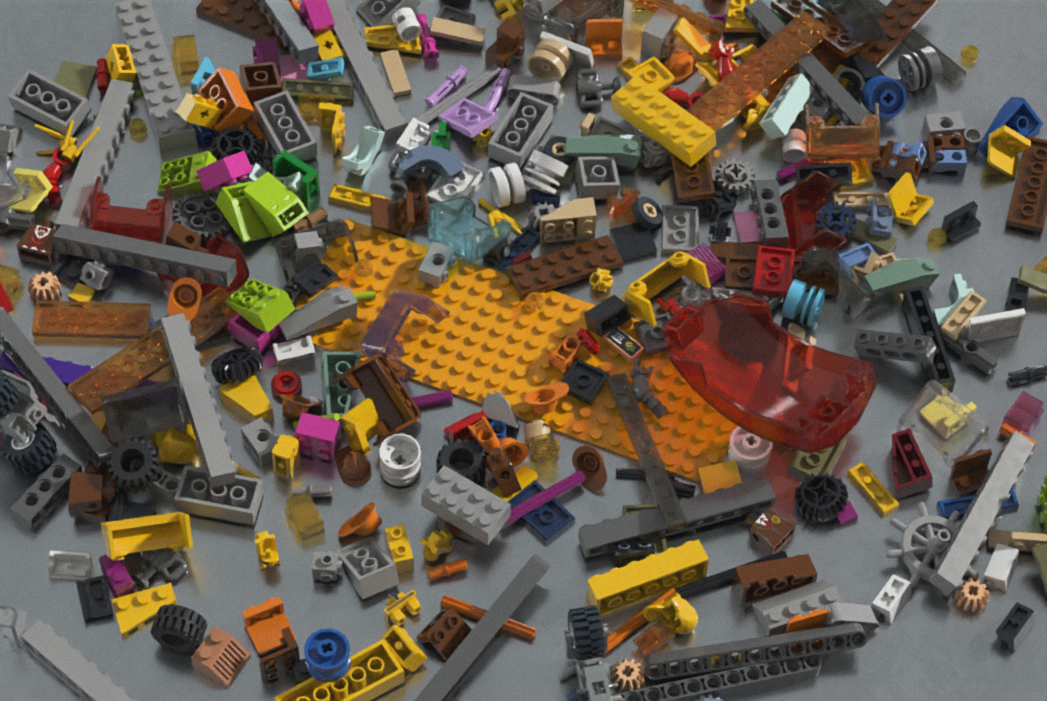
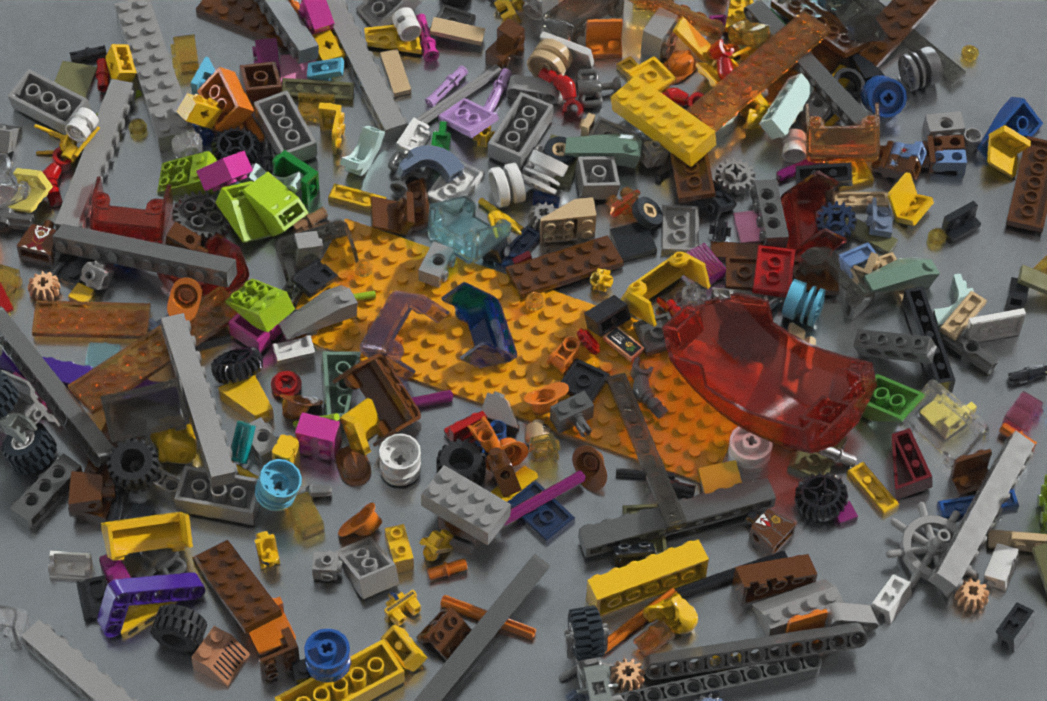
none -> white wheel [65,107,99,142]
none -> black pin [69,45,107,63]
none -> clear light blue piece [84,342,121,373]
none -> dark purple beam [97,573,206,638]
none -> clear gear [171,131,203,158]
none -> reddish brown plate [192,540,282,634]
none -> teal tile [231,421,256,464]
none -> medium azure wheel [255,459,302,512]
none -> windscreen [441,282,517,368]
none -> red piece [538,67,584,118]
none -> dark grey brick [550,391,594,437]
none -> clear yellow brick [728,21,770,48]
none -> light grey axle [819,444,857,468]
none -> bright green slope [854,374,925,422]

